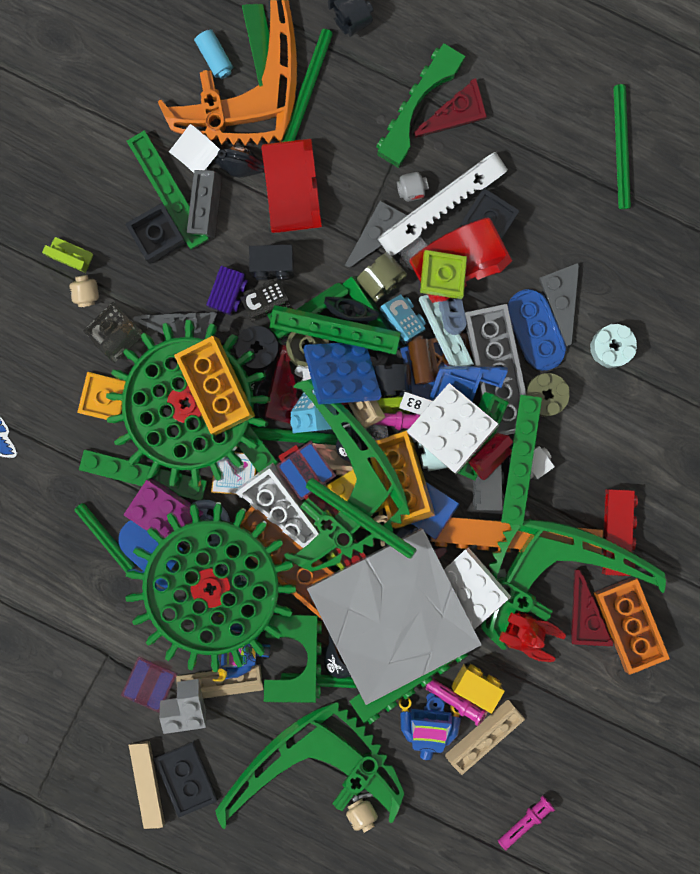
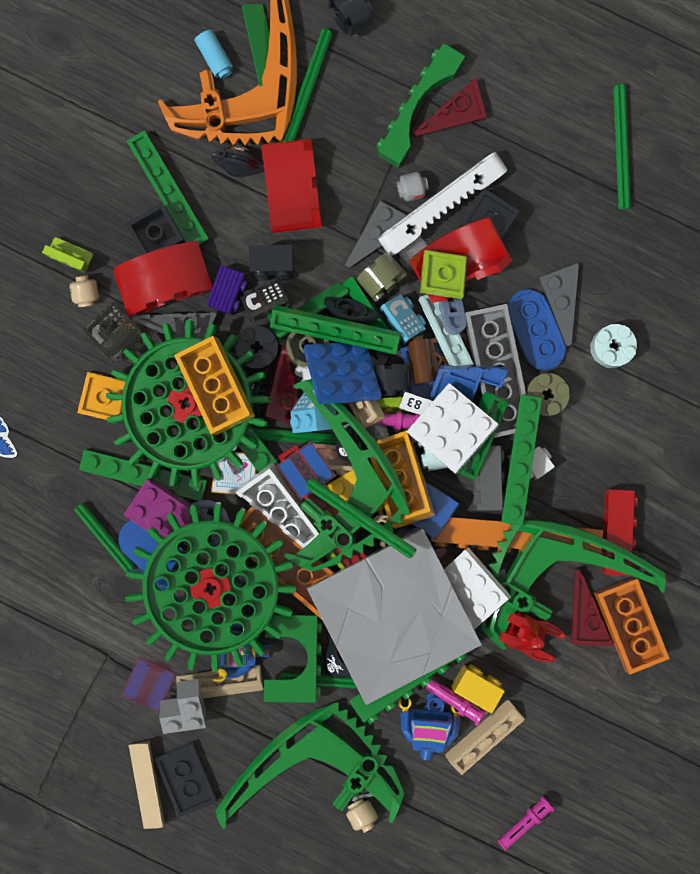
white sticker [169,124,220,173] -> none
dark grey panel [187,170,222,238] -> none
dark red panel [468,433,513,480] -> none
none -> red panel [113,241,213,317]

